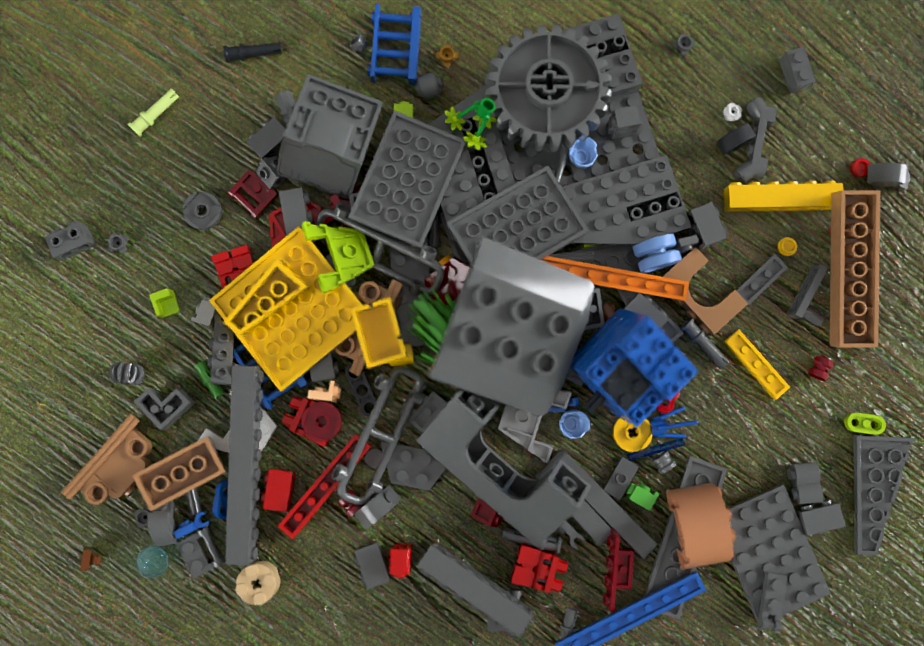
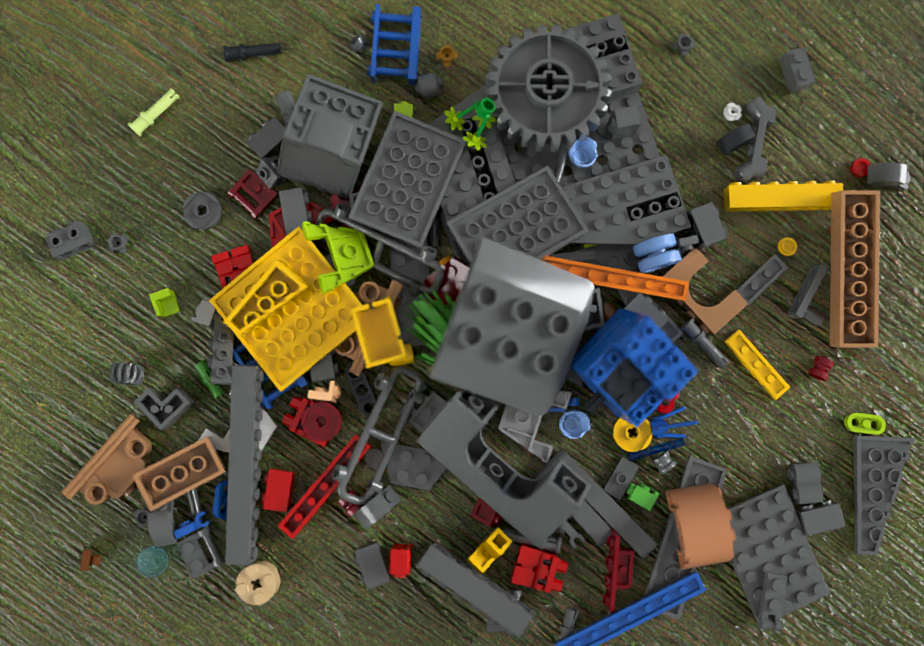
none -> yellow brick [466,527,512,575]

